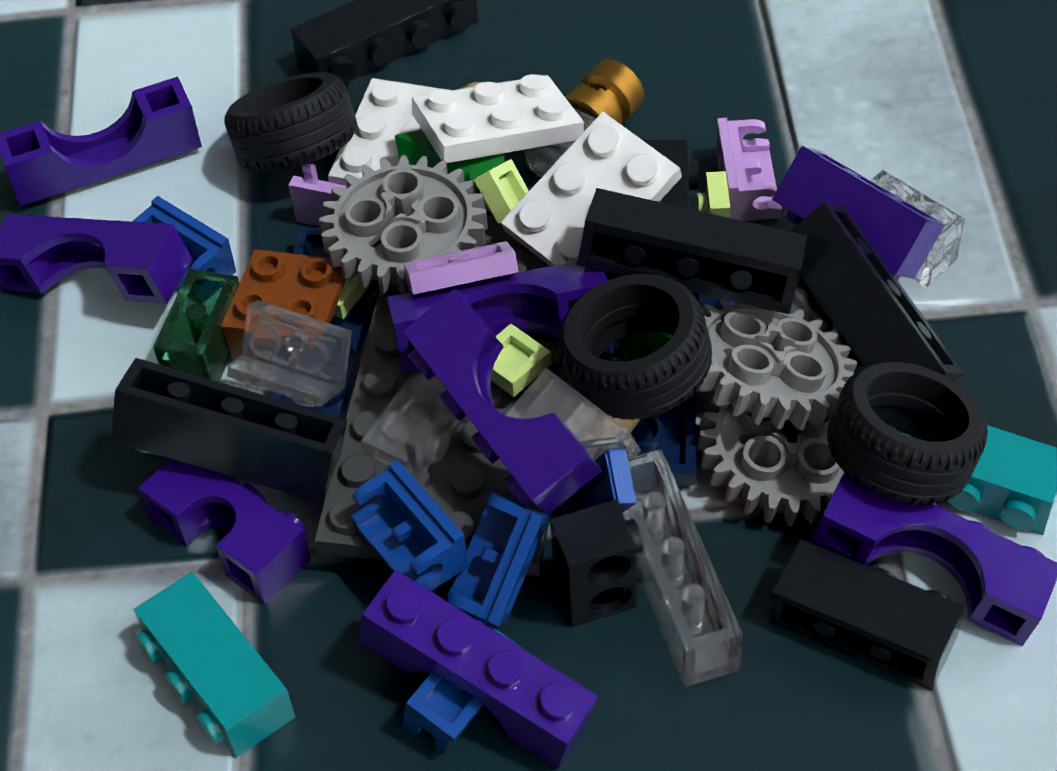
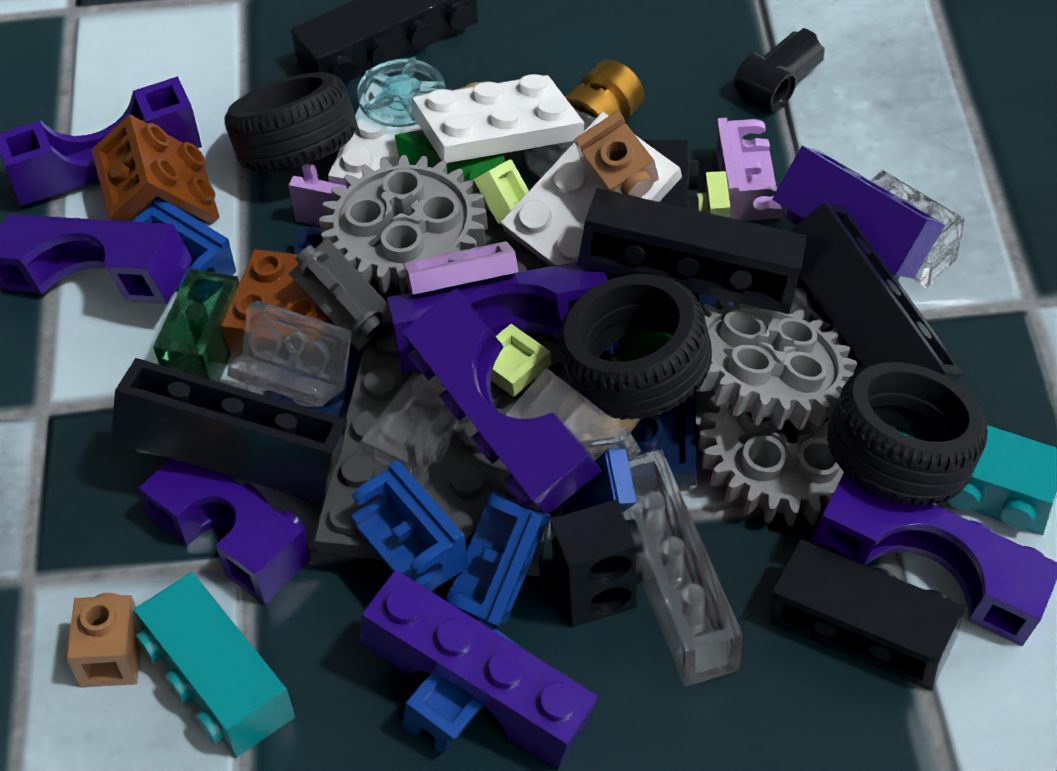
none -> medium nougat brick [66,593,142,687]
none -> dark orange bracket [91,114,220,224]
none -> dark grey hinge [288,238,391,351]
none -> clear light blue wheel [357,57,445,127]
none -> medium nougat brick [574,110,659,198]
none -> black piece [734,27,825,111]

